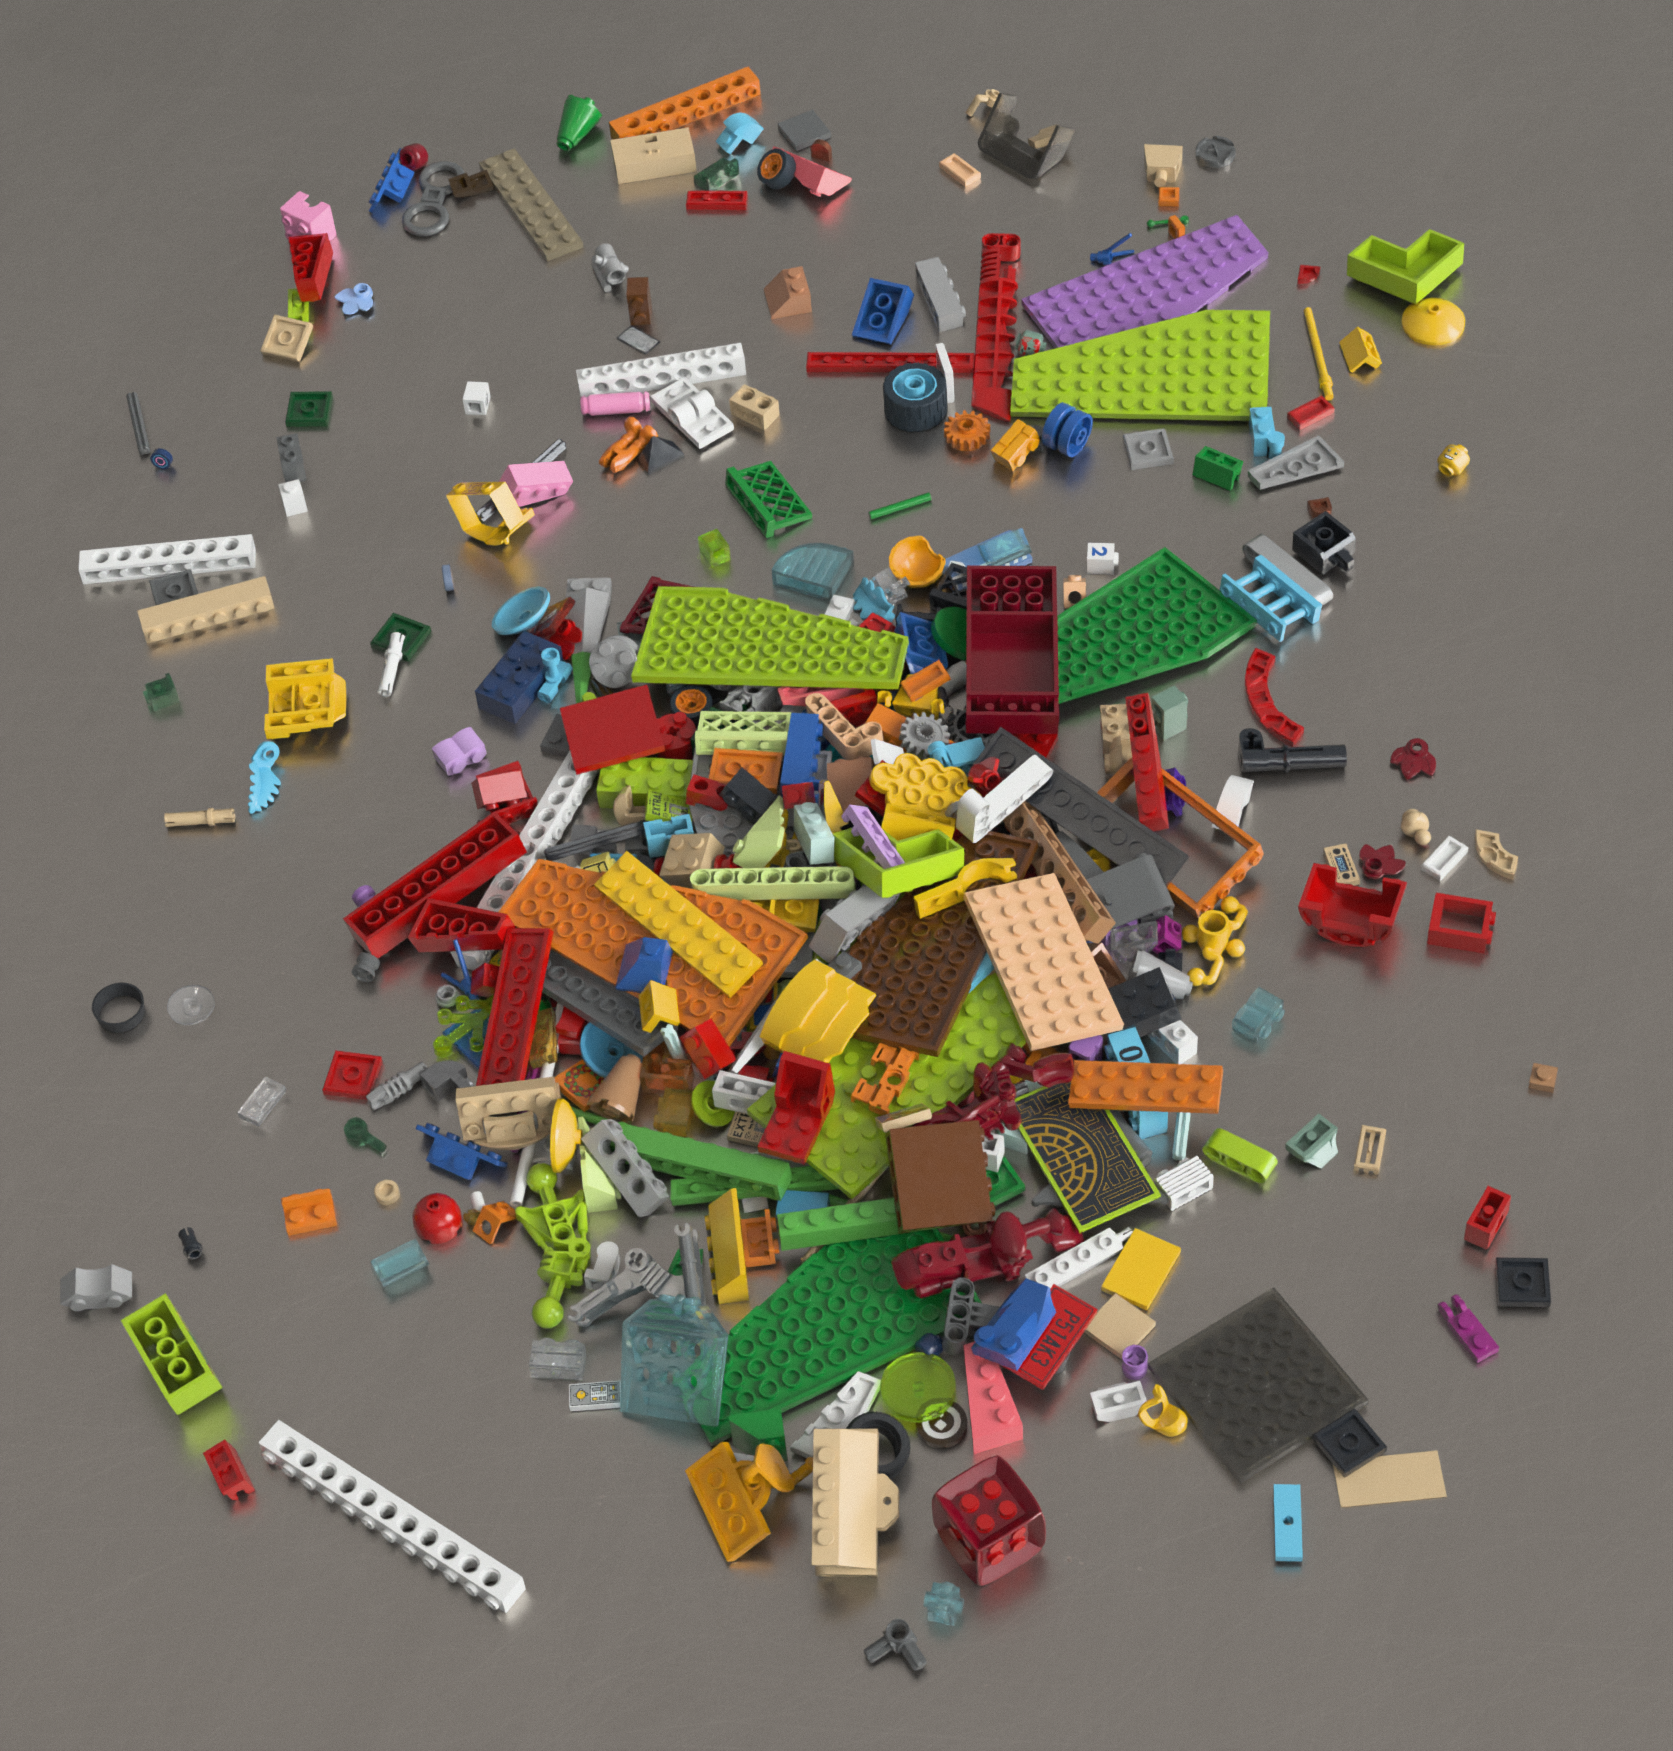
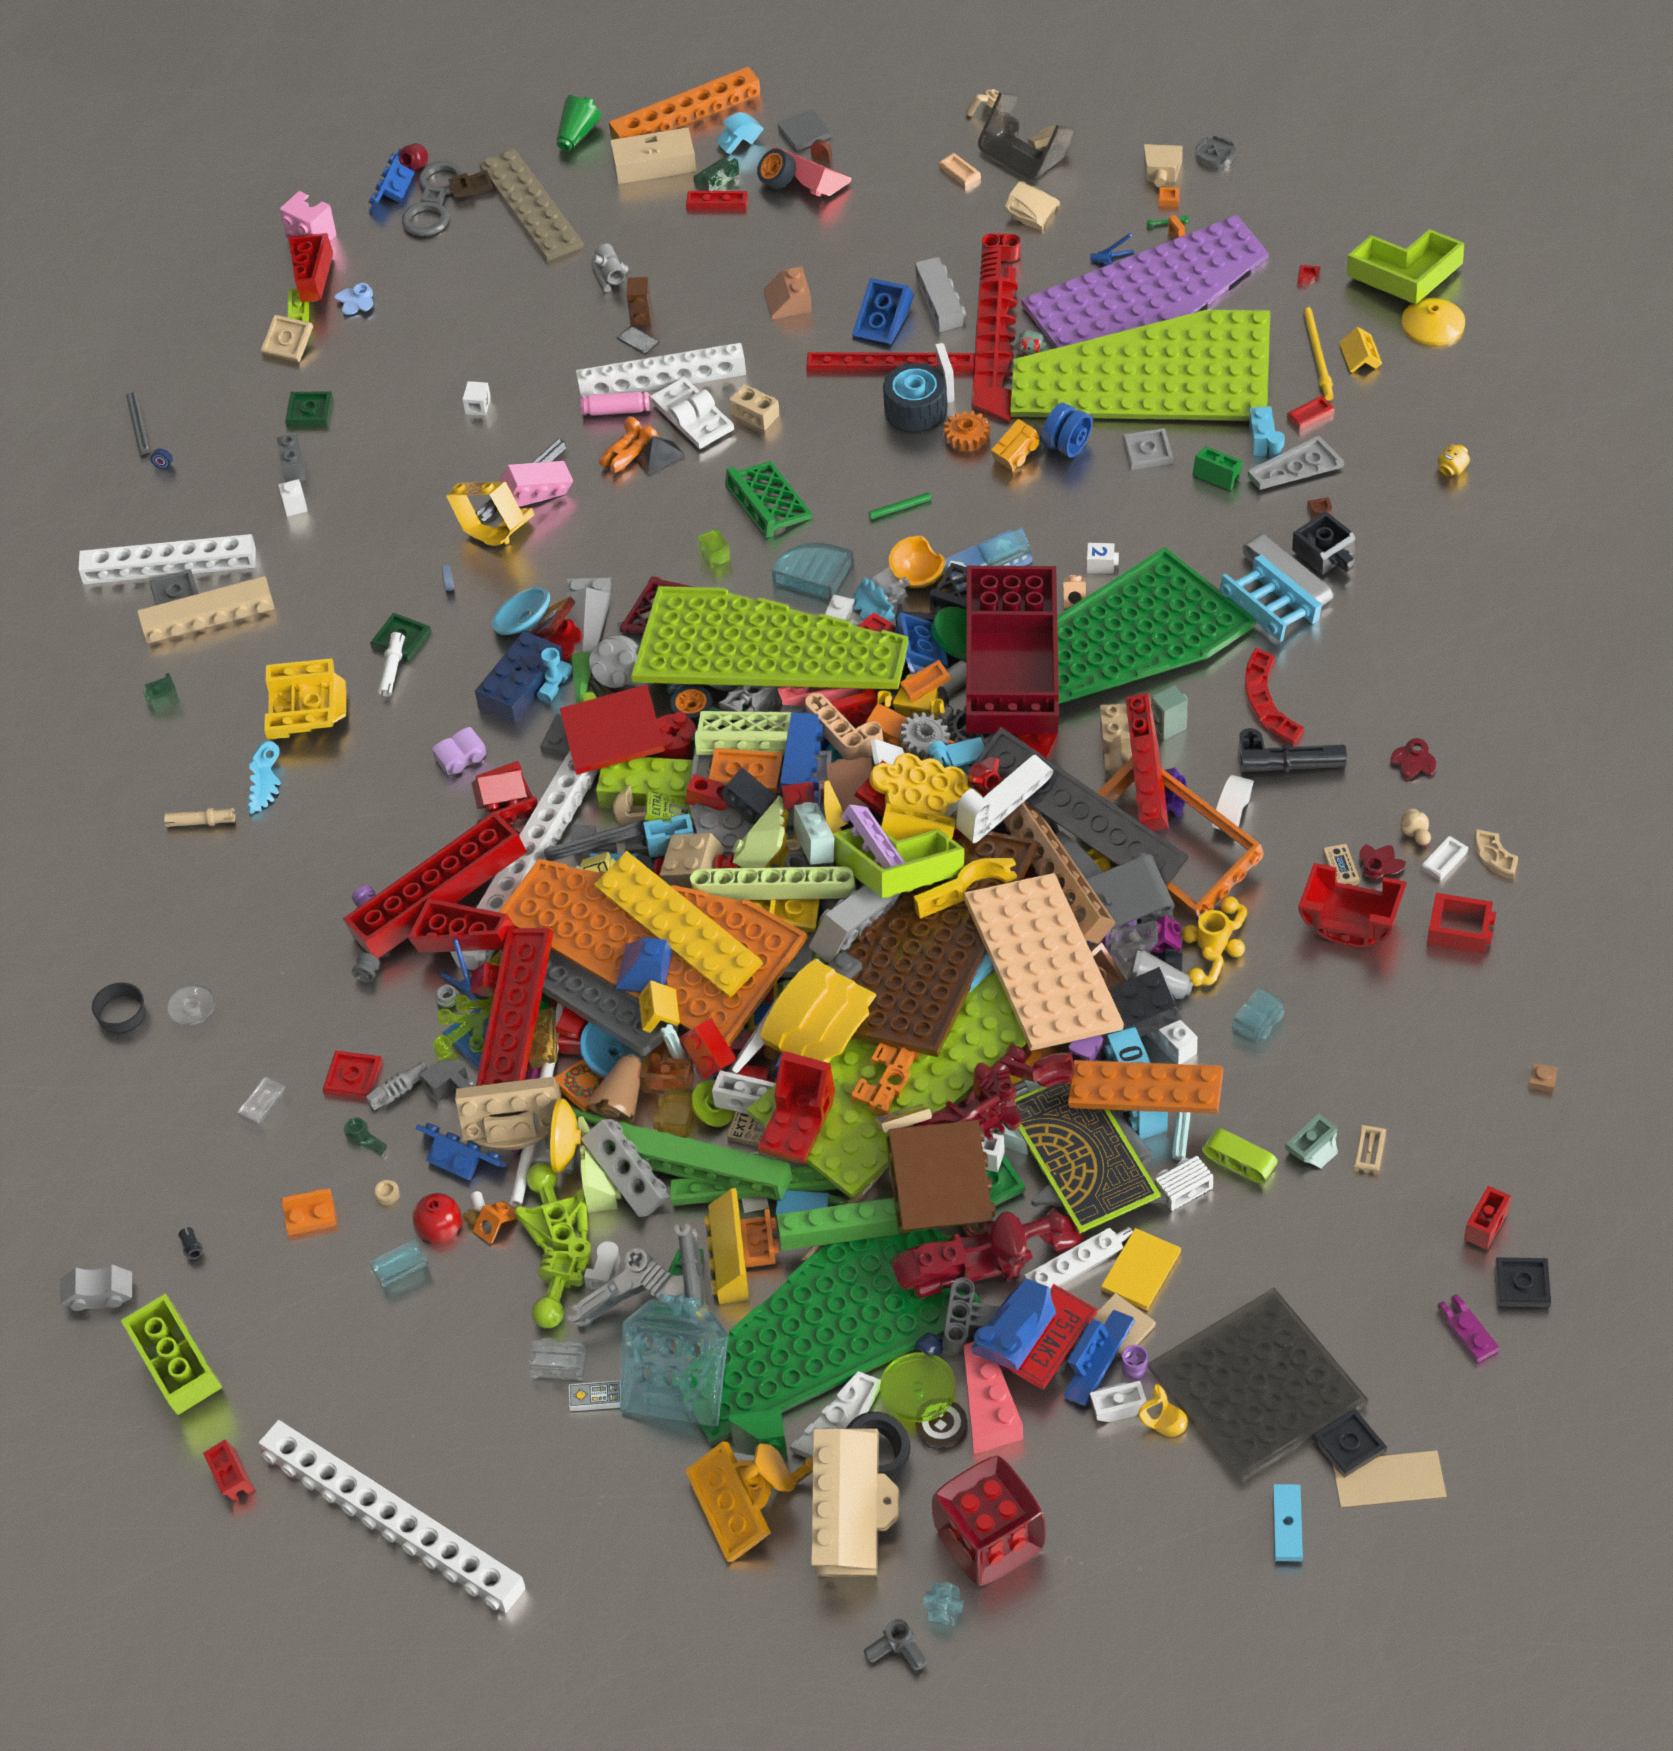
none -> tan slope [1005,181,1060,230]
none -> blue bracket [1064,1310,1135,1406]

